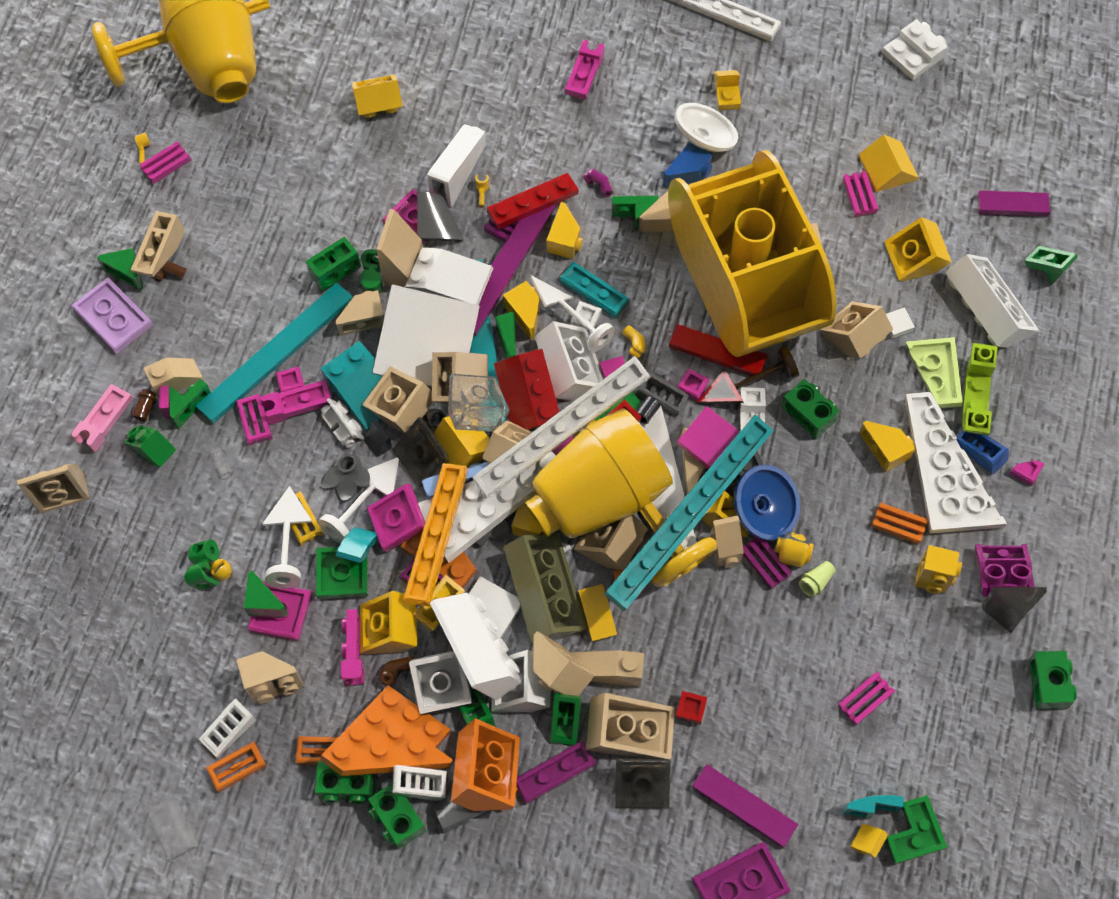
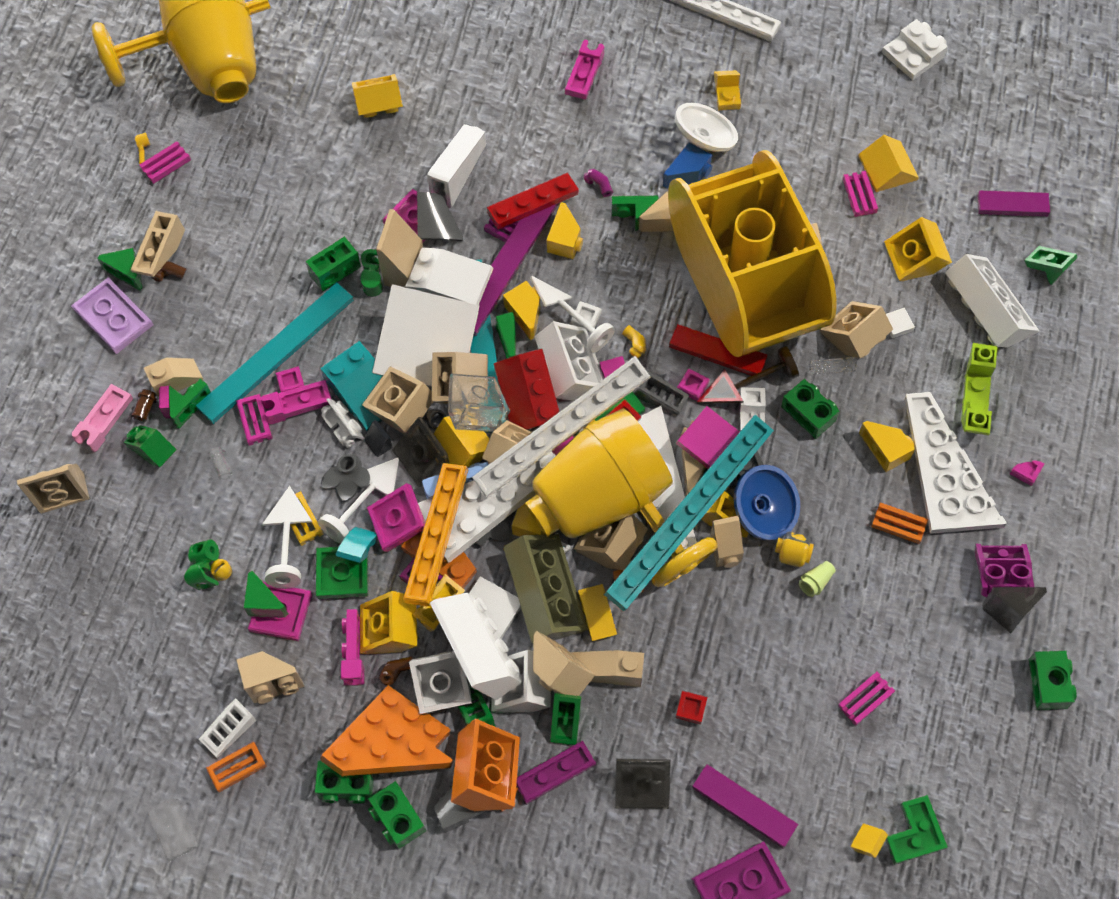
orange tile [295,736,338,765] -> none
tan slope [336,291,384,336] -> none
white slope [393,765,447,801] -> none
yellow hand [475,175,489,207] -> none
teal tile [559,261,630,319] -> none
tan slope [586,693,675,760] -> none
black hinge [637,396,660,424] -> none
magenta tile [743,538,792,590] -> none
teal slope [843,795,904,819] -> none
yellowish green wing [906,337,963,408] -> none
yellow brick [915,545,962,594] -> none
blue slope [956,430,1009,474] -> none

